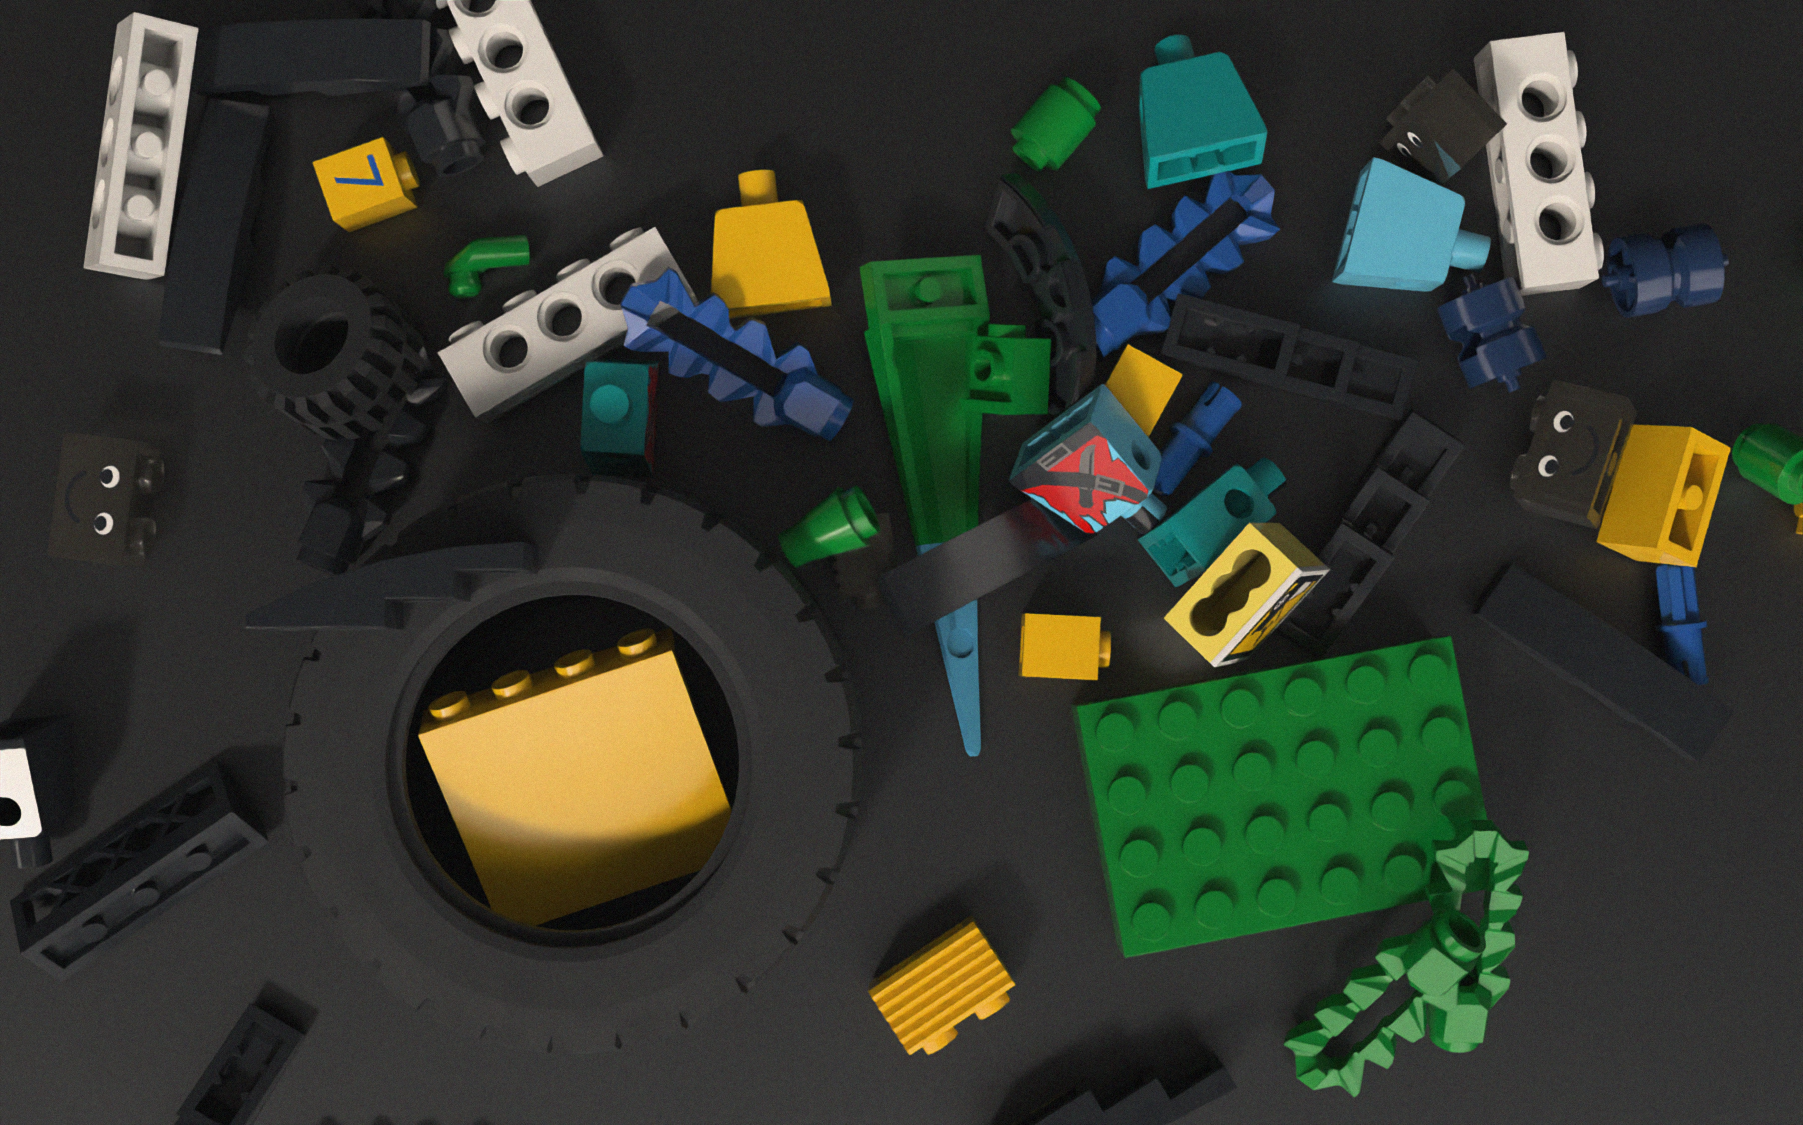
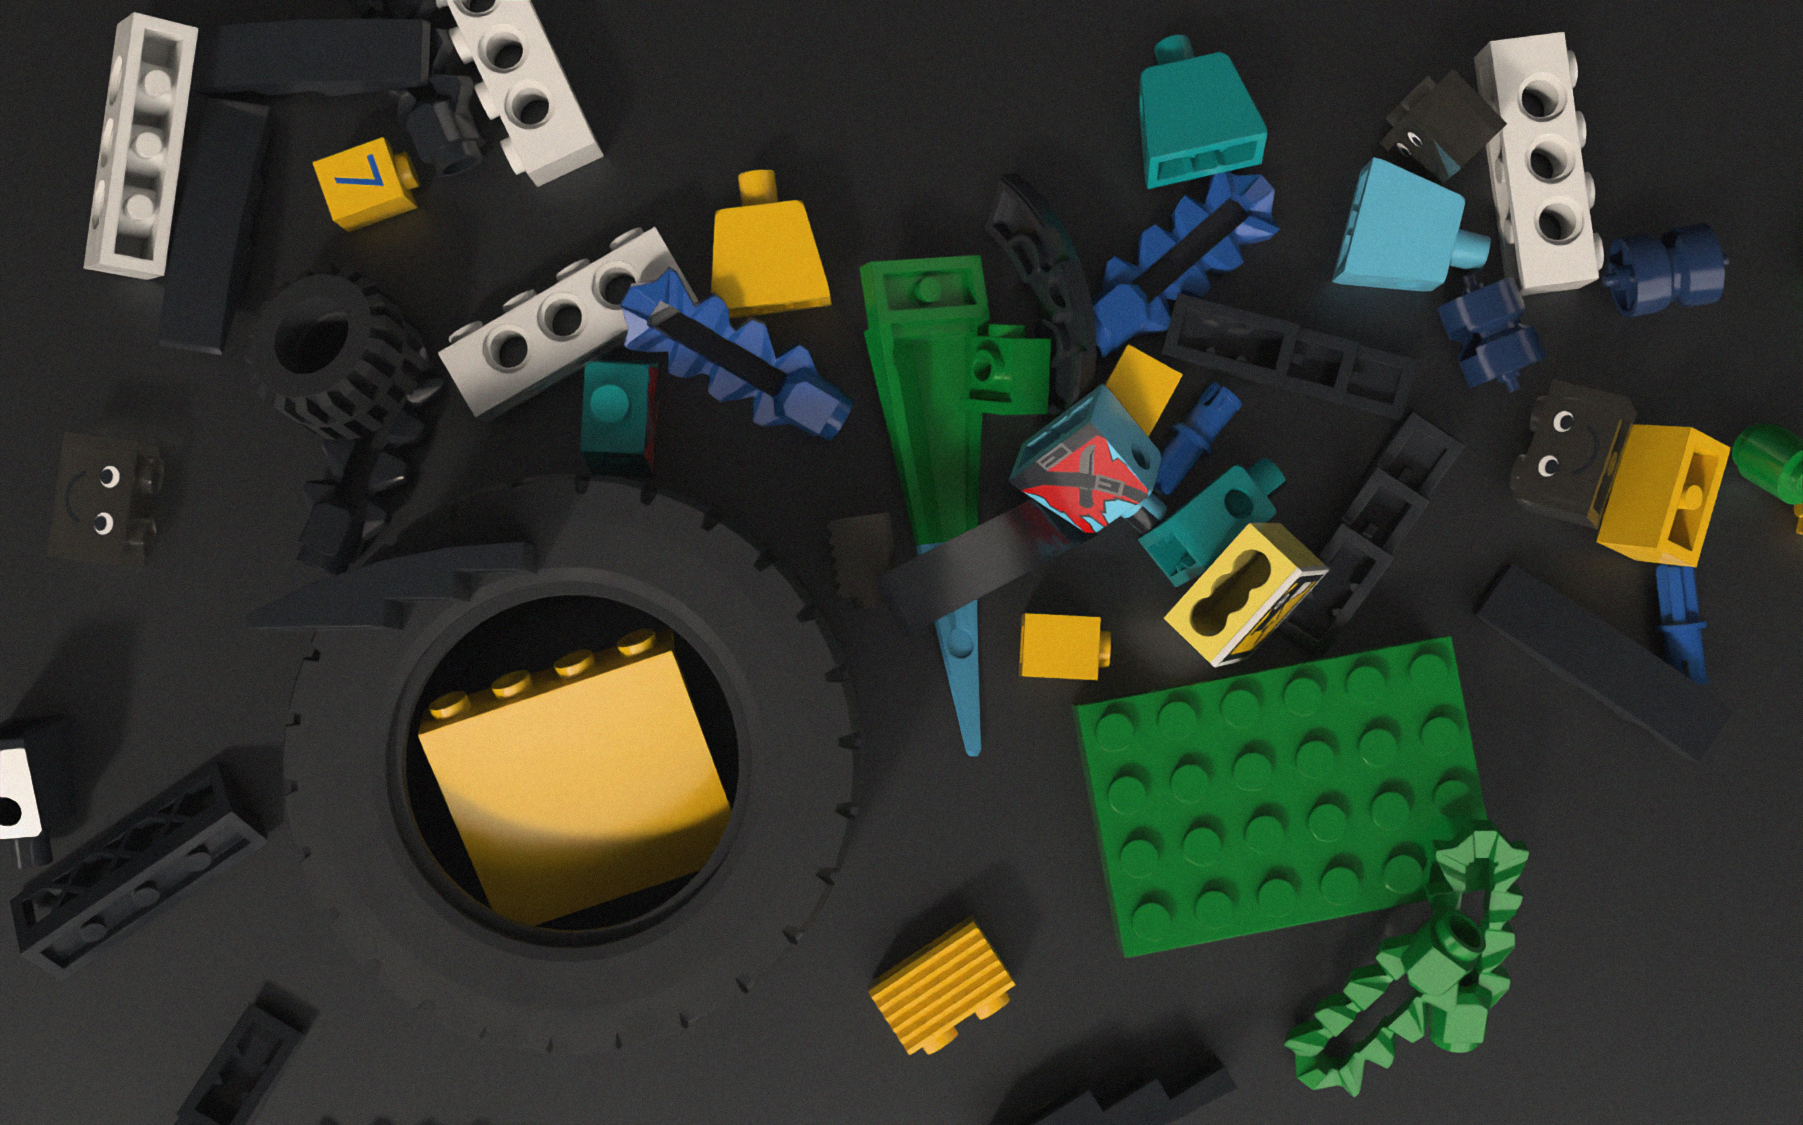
green arm [443,235,530,298] -> none
green cone [778,485,881,568] -> none
green brick [1011,77,1101,172] -> none

